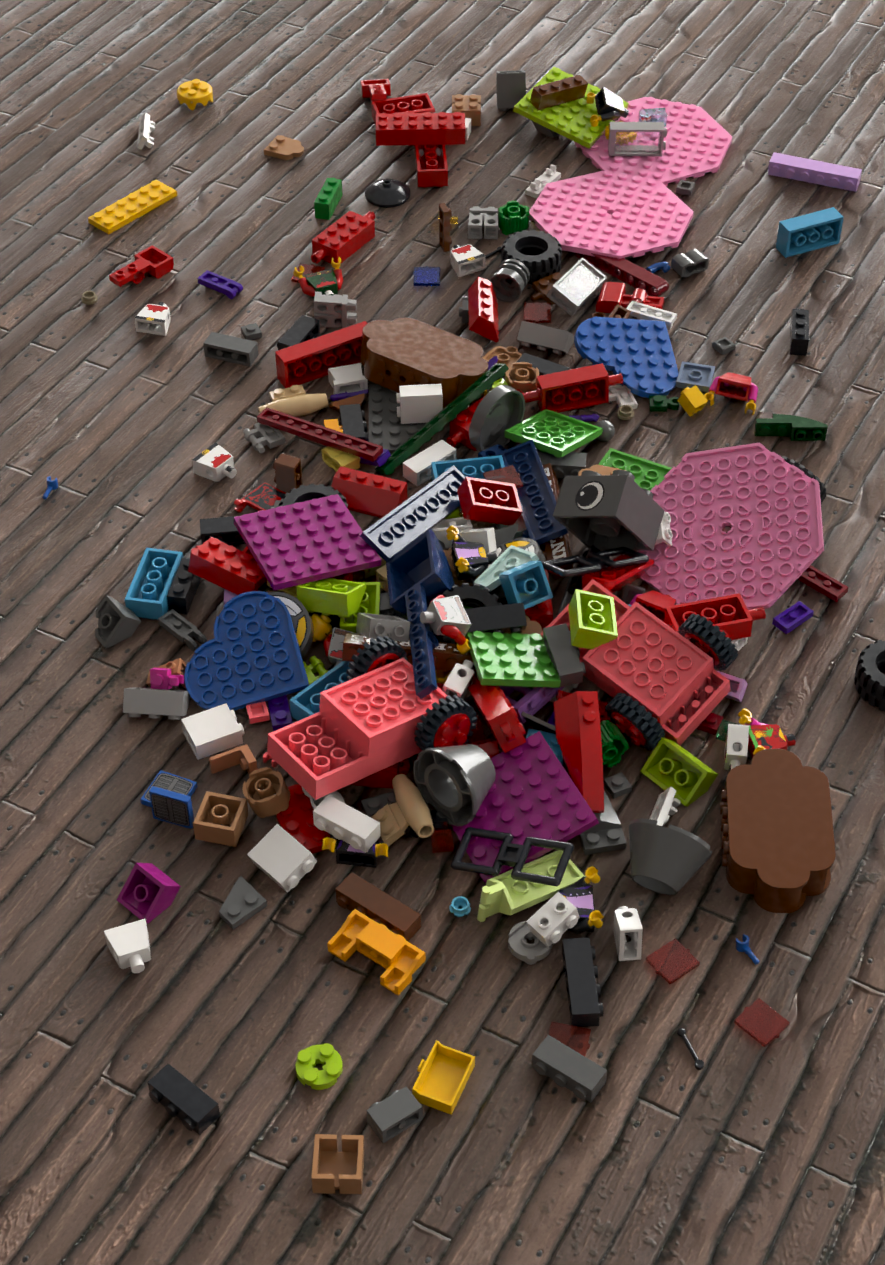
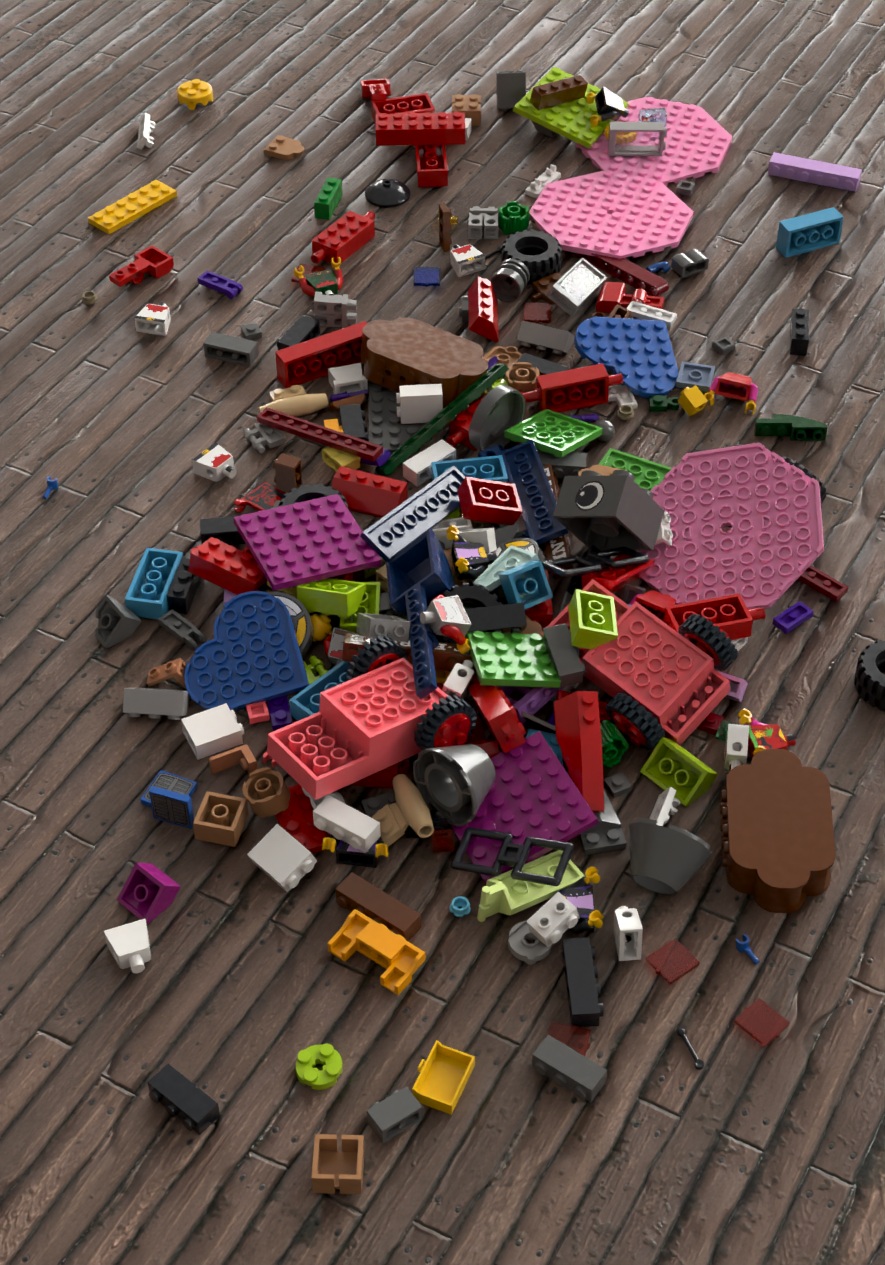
dark pink plate [150,668,184,690] -> none
dark grey wing [219,876,267,930] -> none
clear red piece [483,465,523,488] -> none

